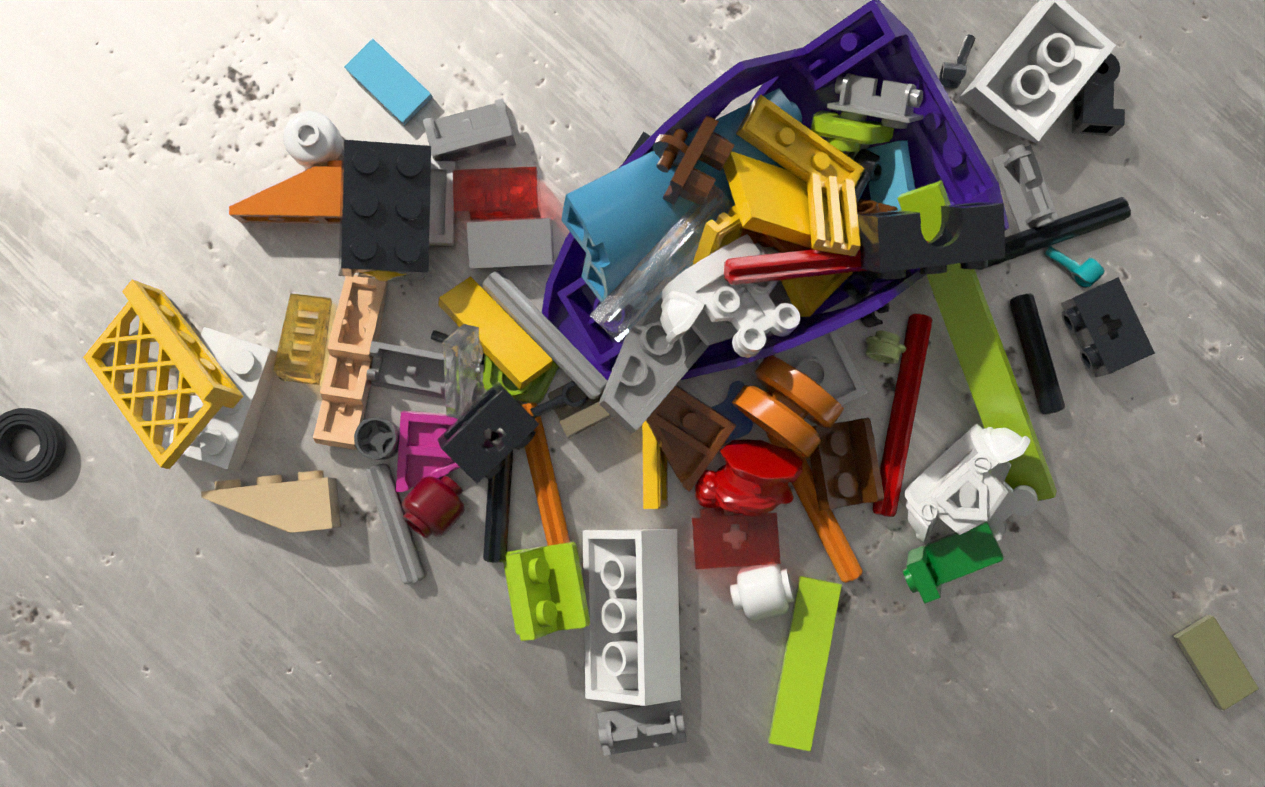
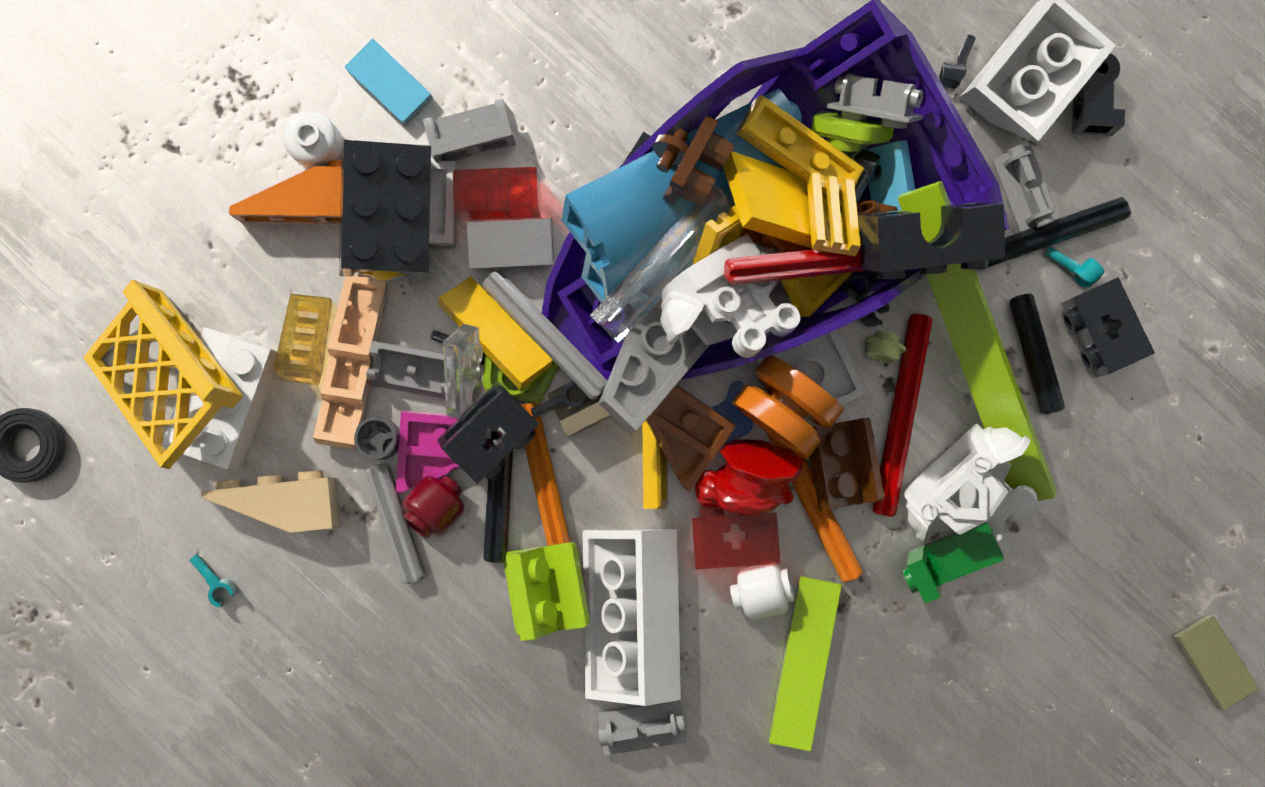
none -> teal hand [189,554,237,607]

